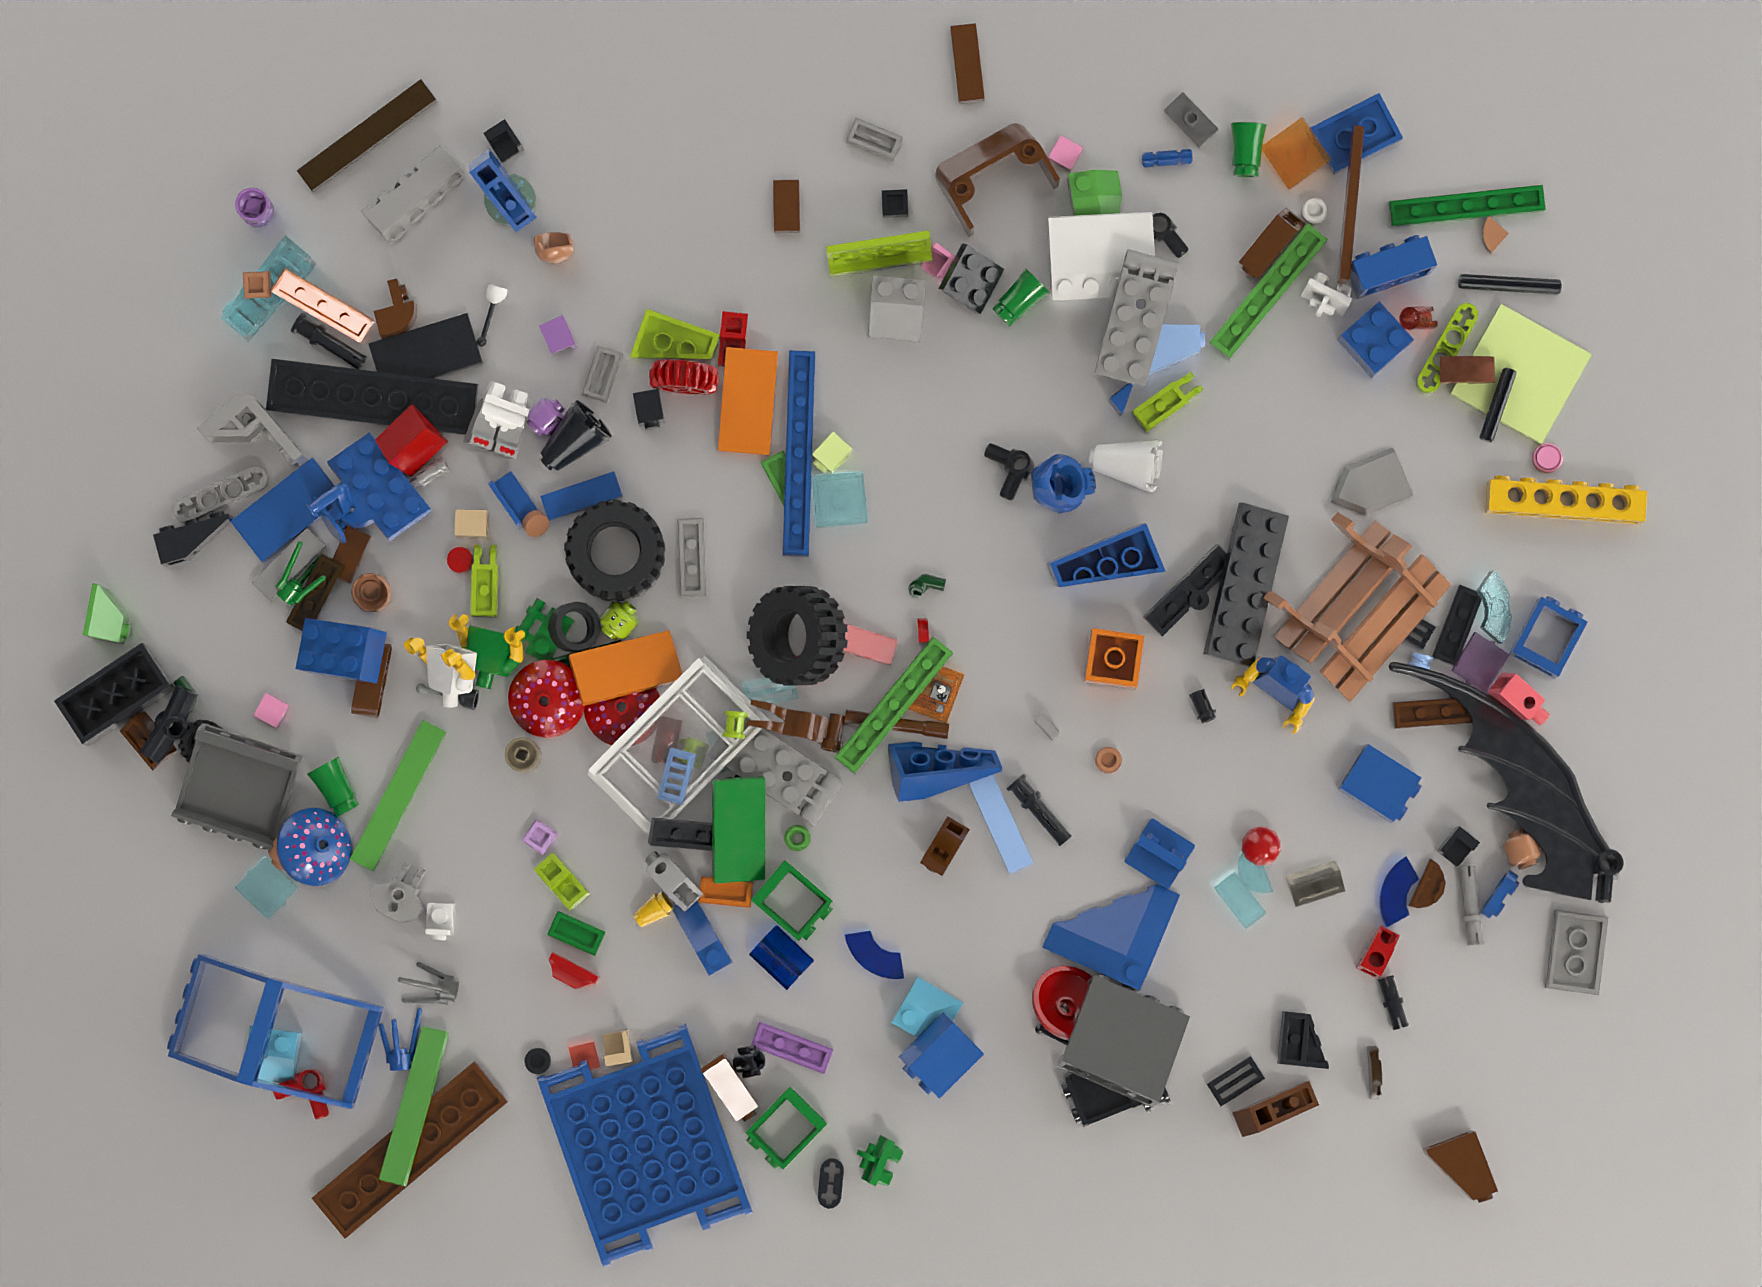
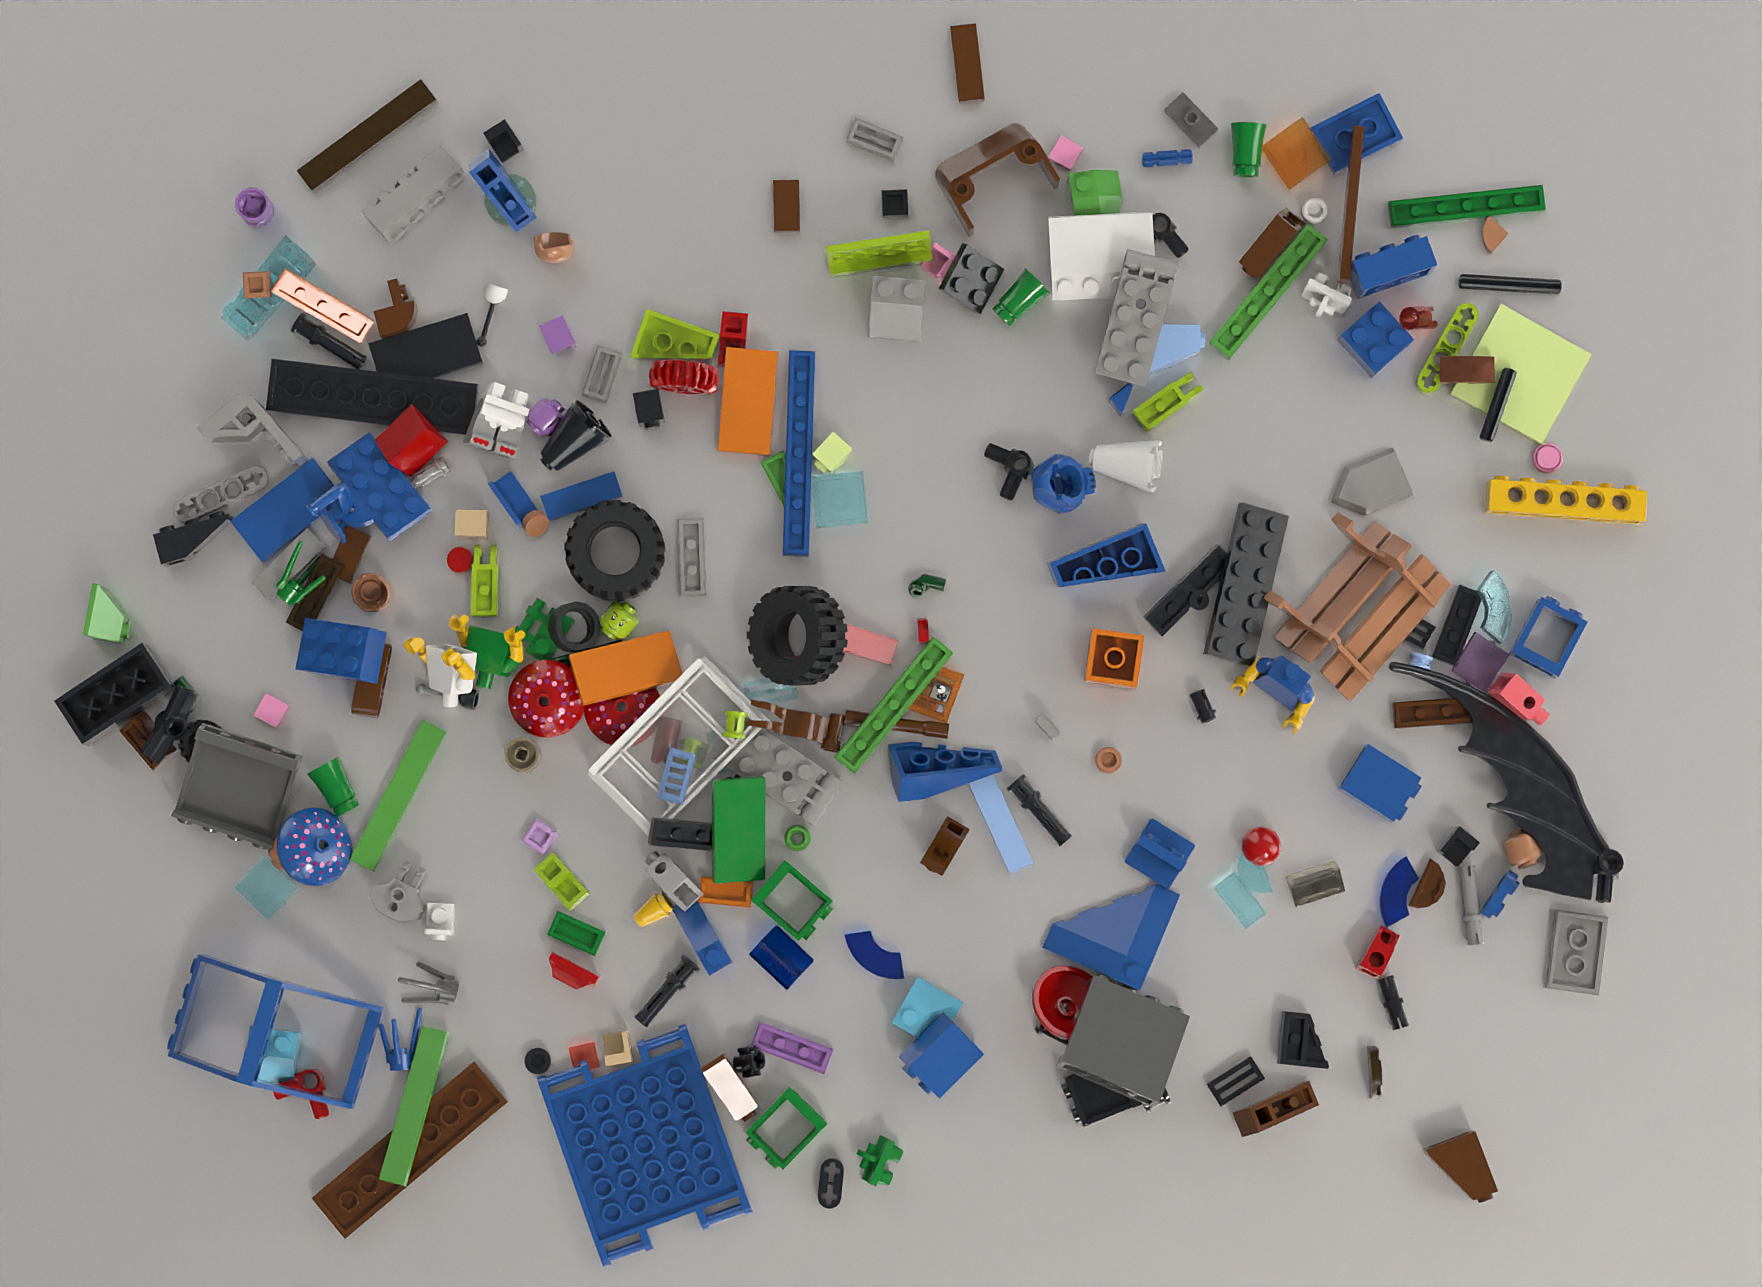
none -> black pin [634,955,701,1027]

